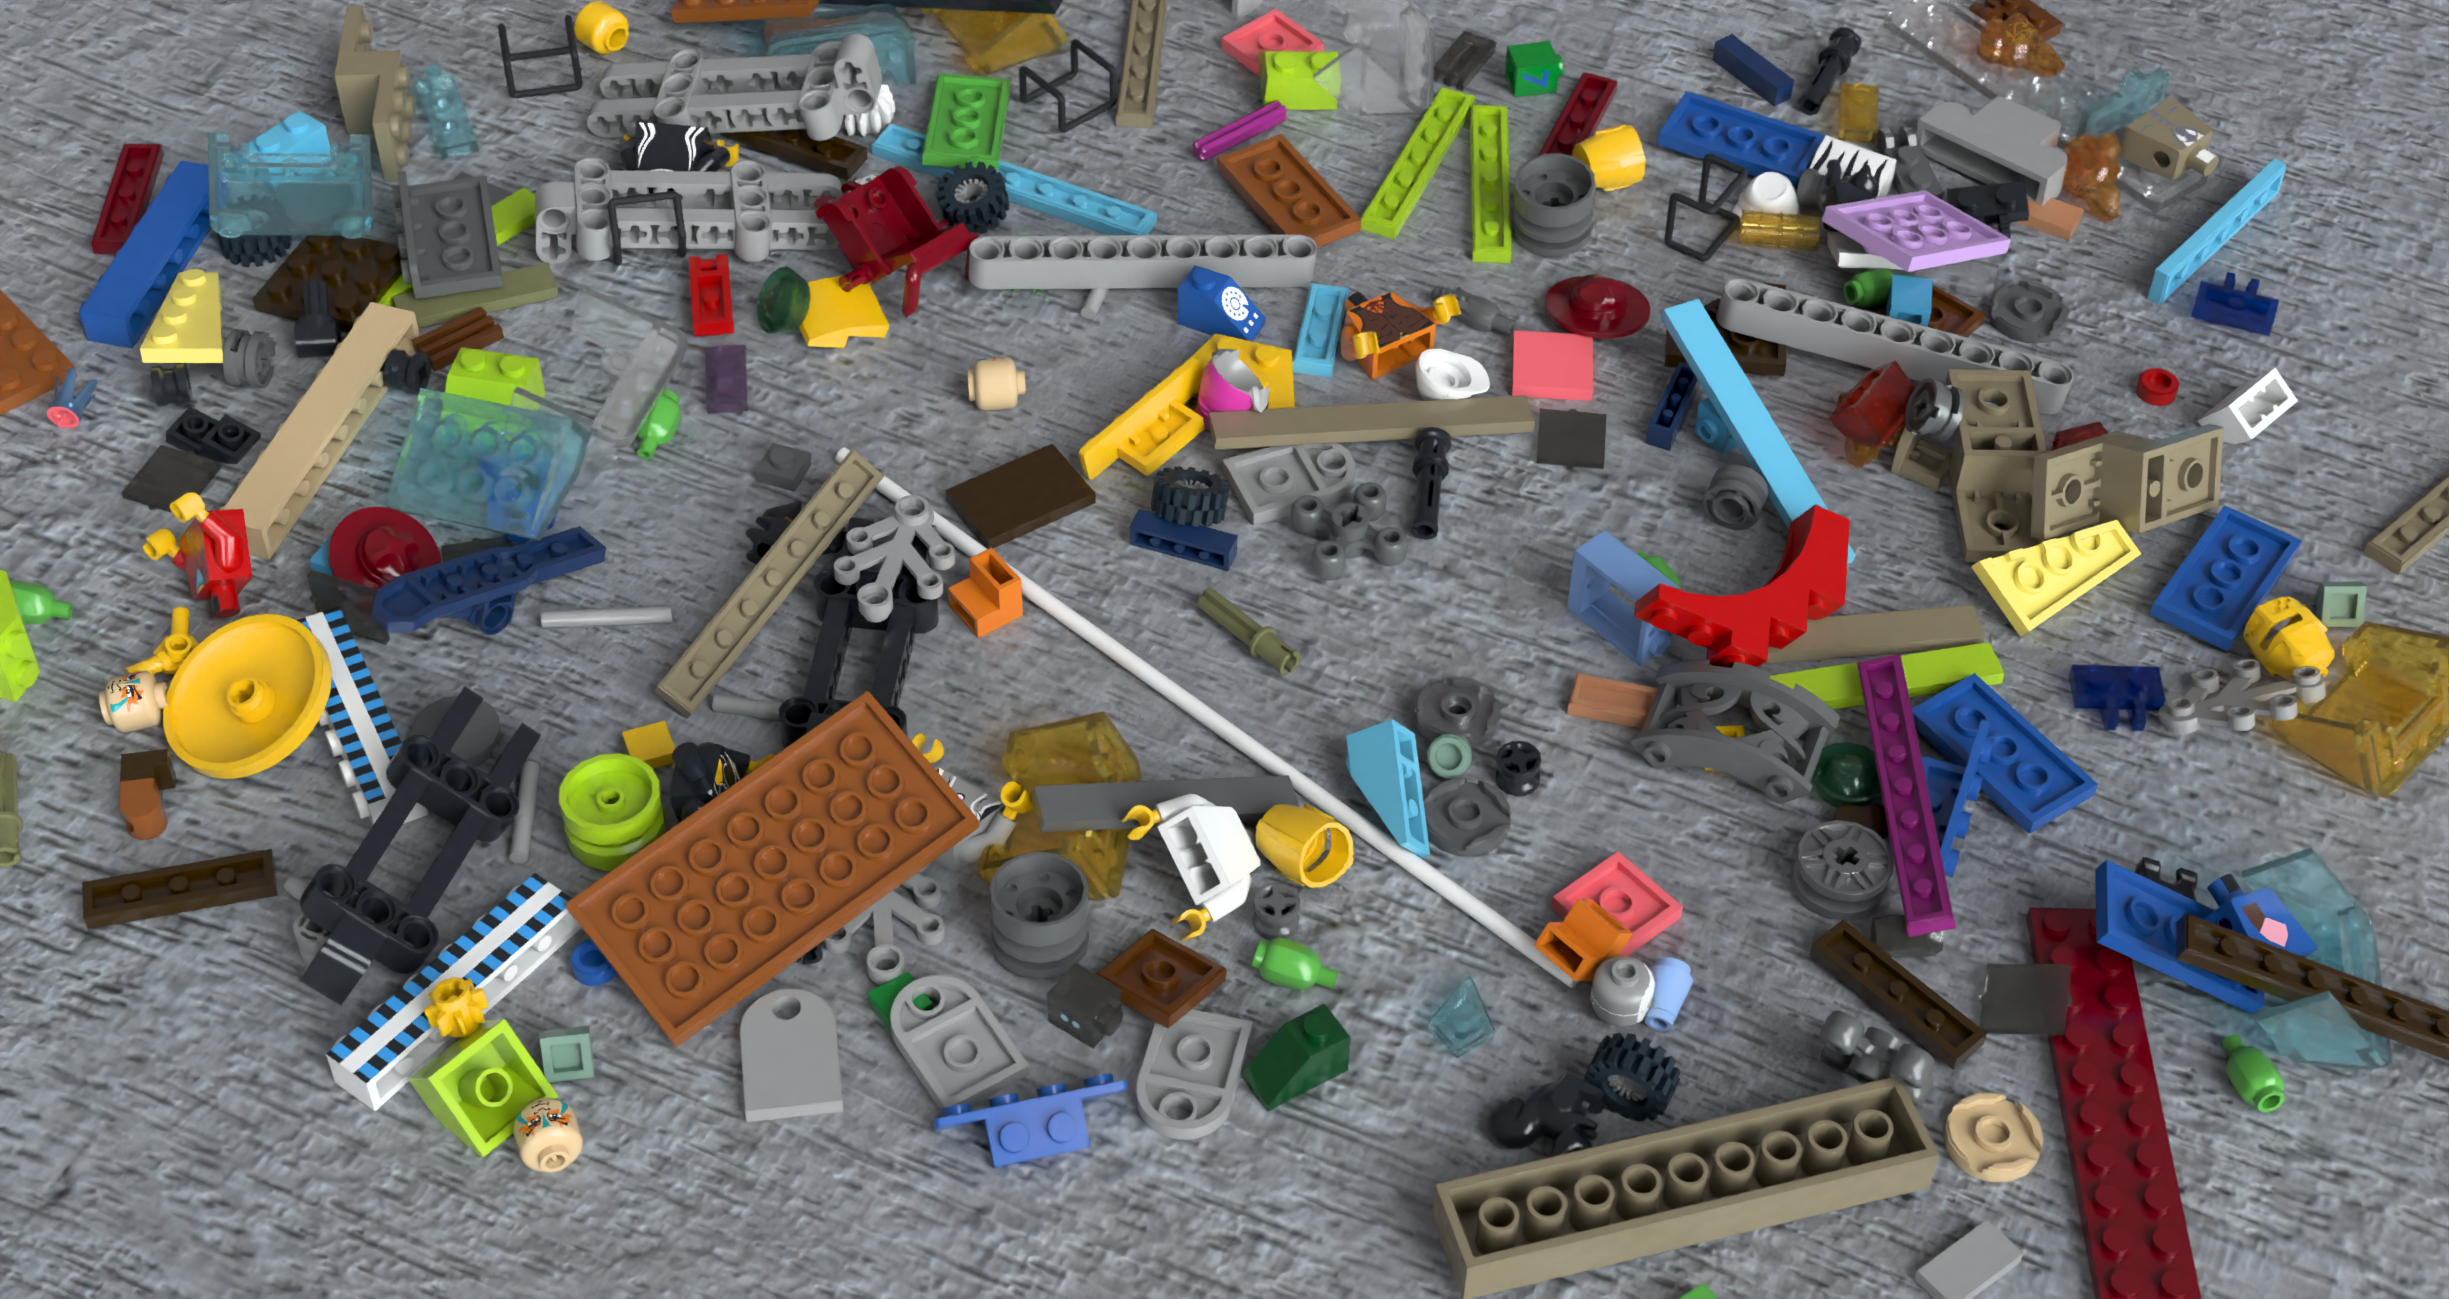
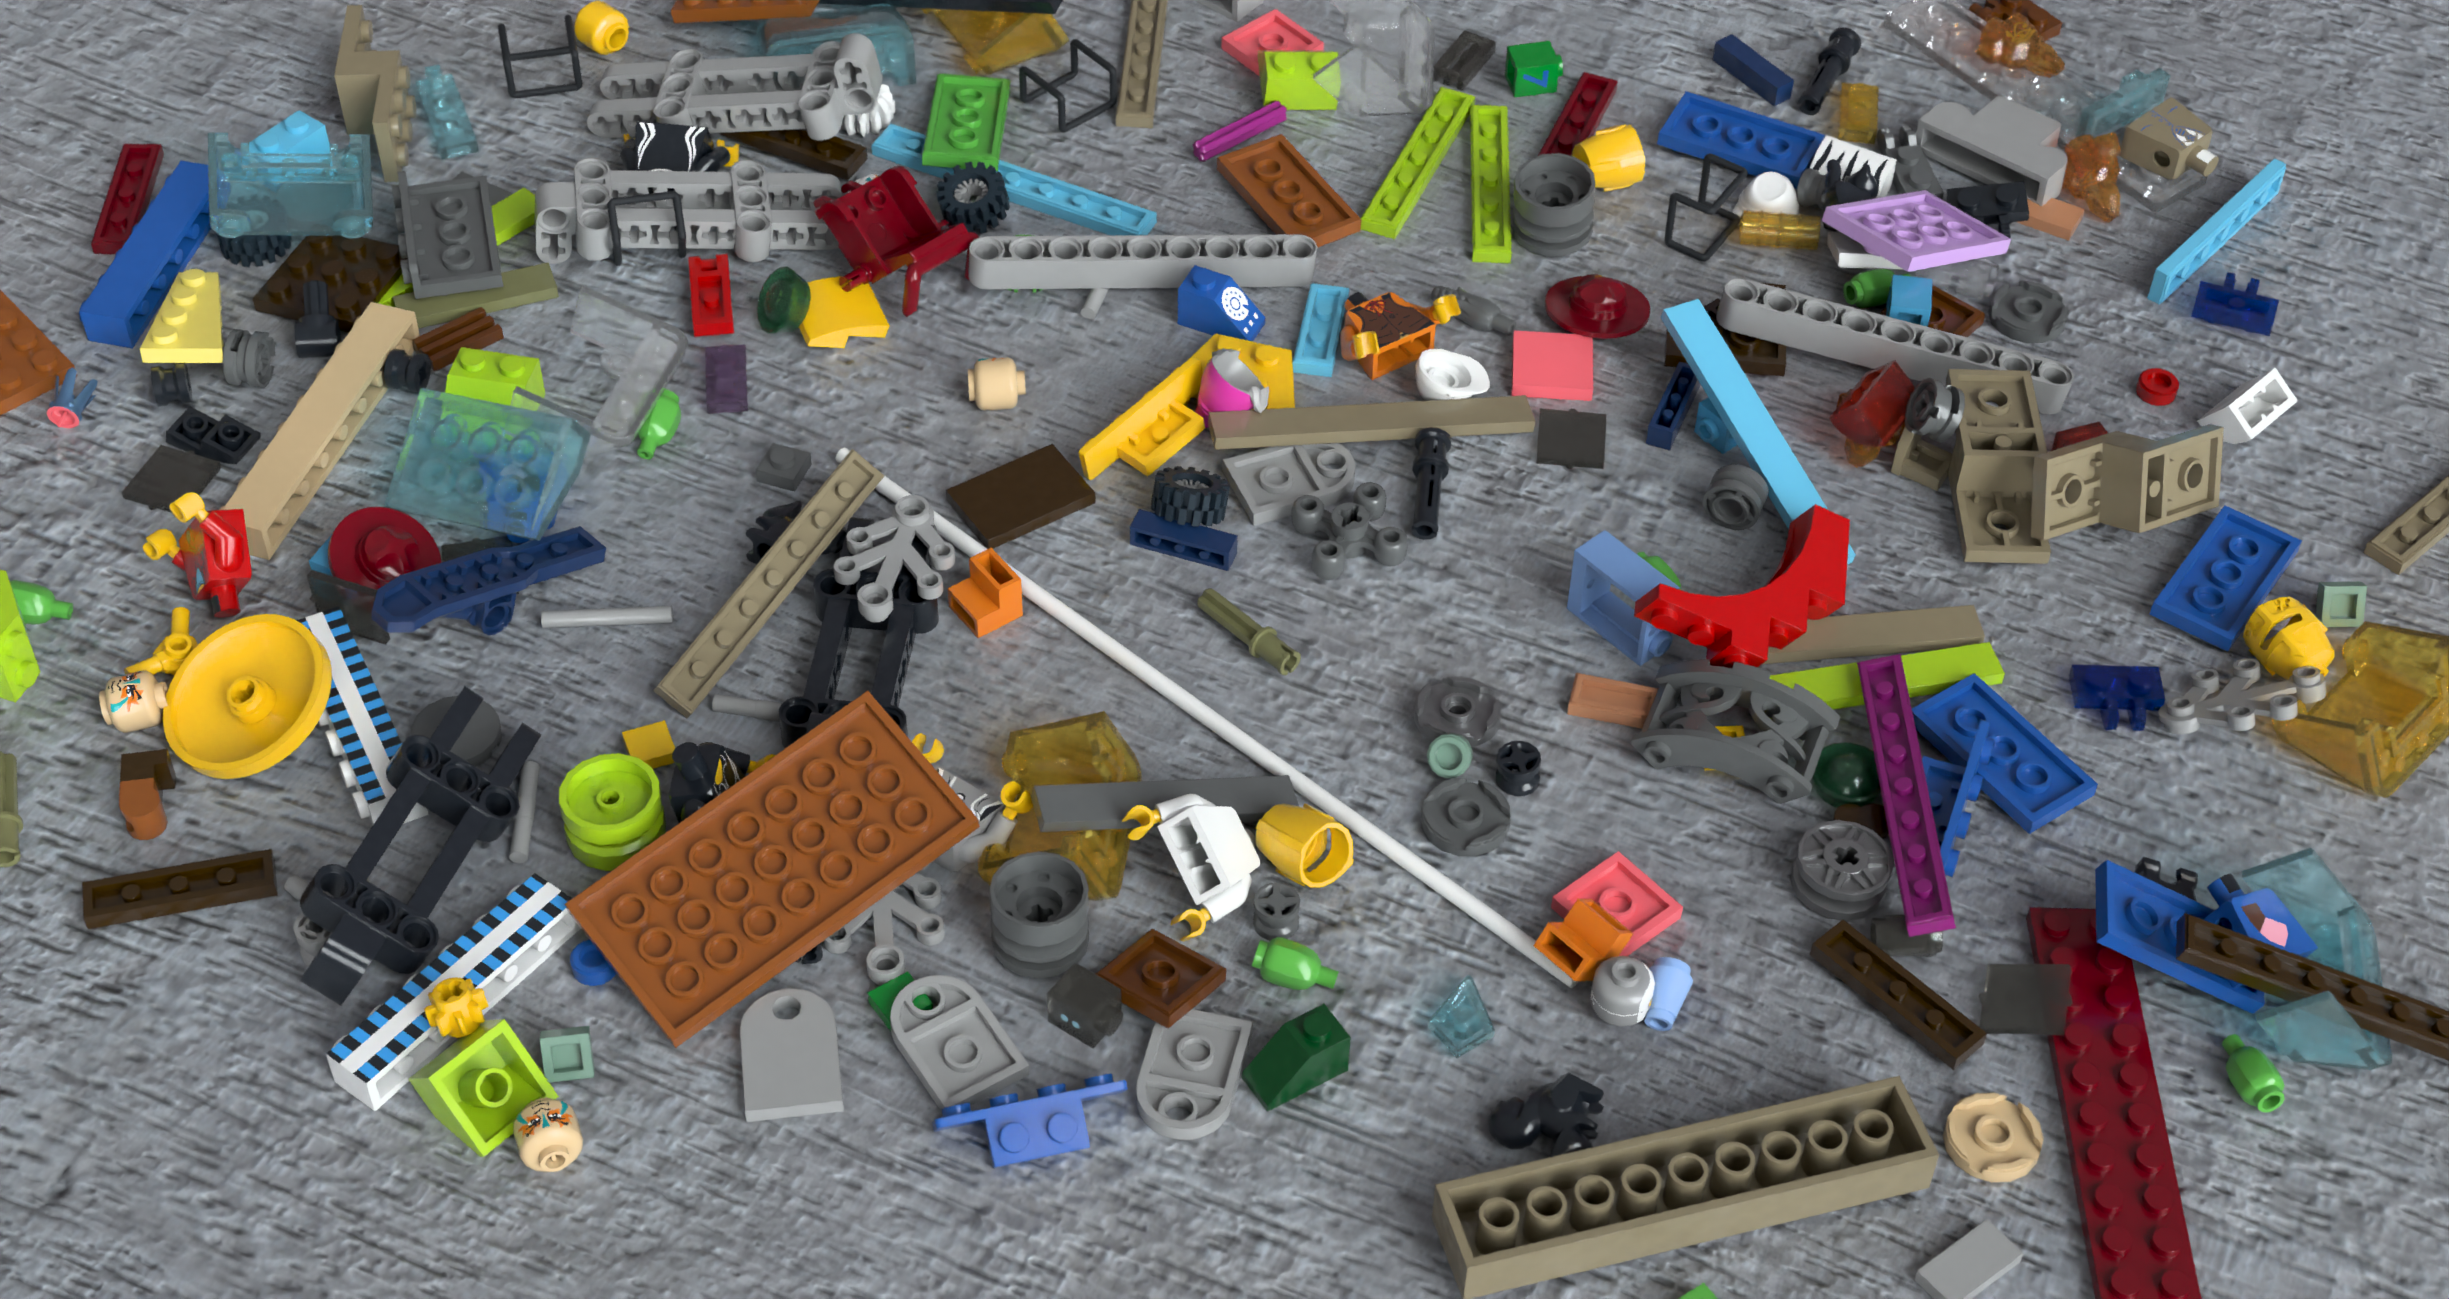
medium azure slope [1345,719,1430,858] -> none
black bush [1585,1033,1680,1121] -> none
dark grey gear [1819,1011,1935,1106] -> none
light yellow wing [1971,520,2141,637] -> none

